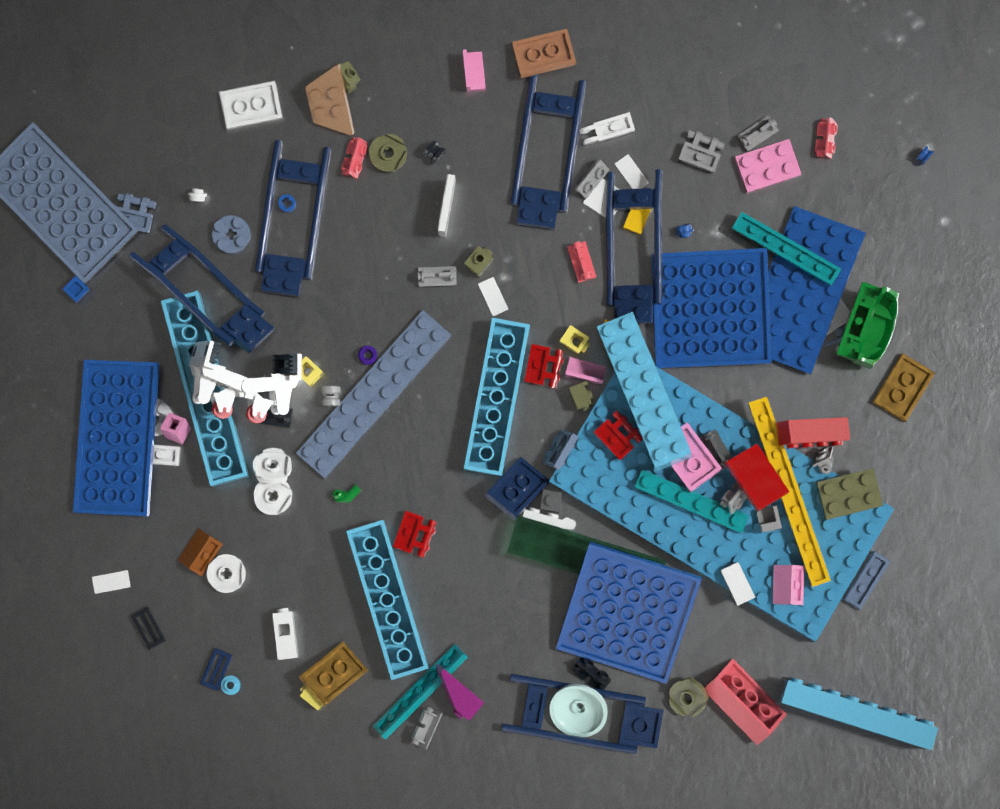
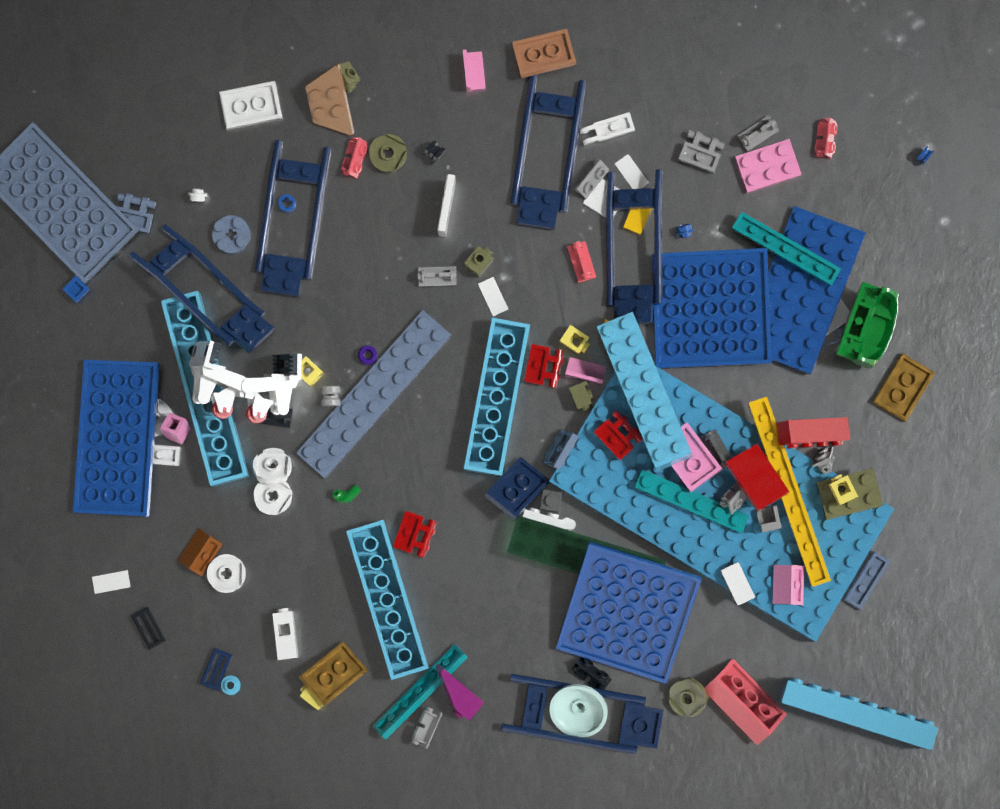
none -> light yellow brick [829,474,858,506]

